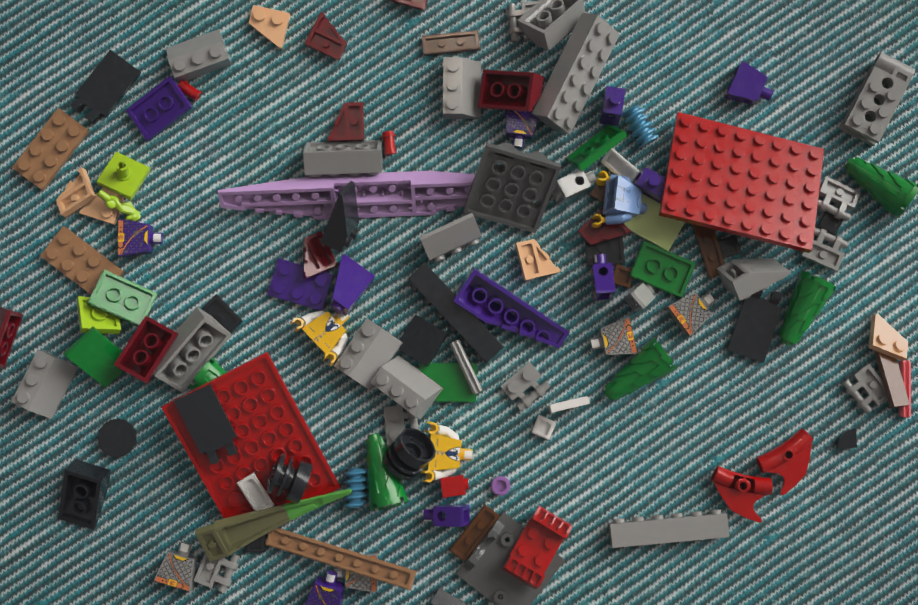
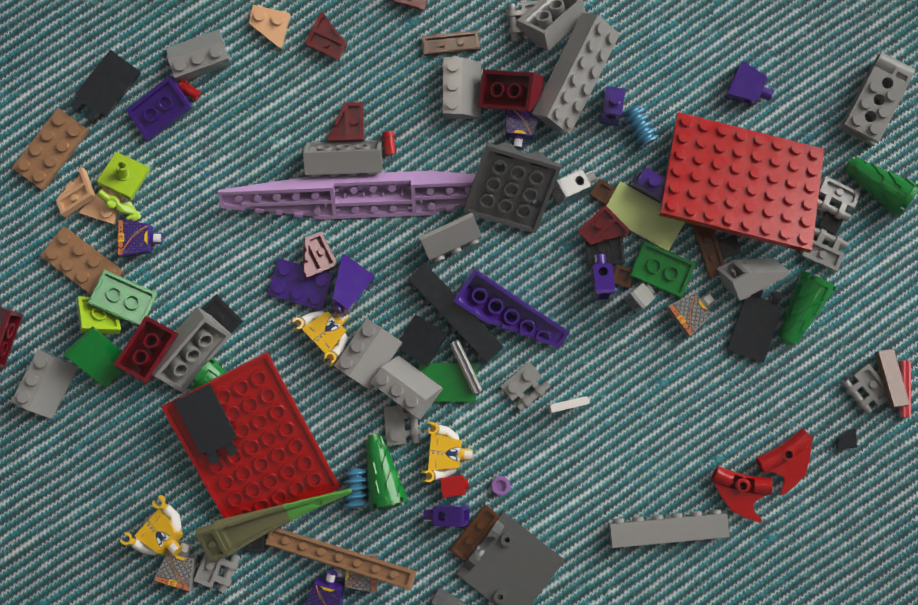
black slope [58,459,111,530] -> none
black tile [98,419,137,457] -> none
white tile [237,473,274,511] -> none
black wheel [266,453,313,504] -> none
black slope [320,181,359,252] -> none
black wheel [383,428,436,481] -> none
red plate [501,505,573,590] -> none
light nougat wing [515,239,560,281] -> none
white tile [531,415,557,440] -> none
green tile [565,124,627,171] -> none
torso [590,317,638,356] -> none
medium blue torso [592,171,647,228] -> none
white tile [601,148,640,182] -> none
green cone [603,337,678,401] -> none
light nougat wing [869,314,908,361] -> none
none -> torso [120,495,183,556]

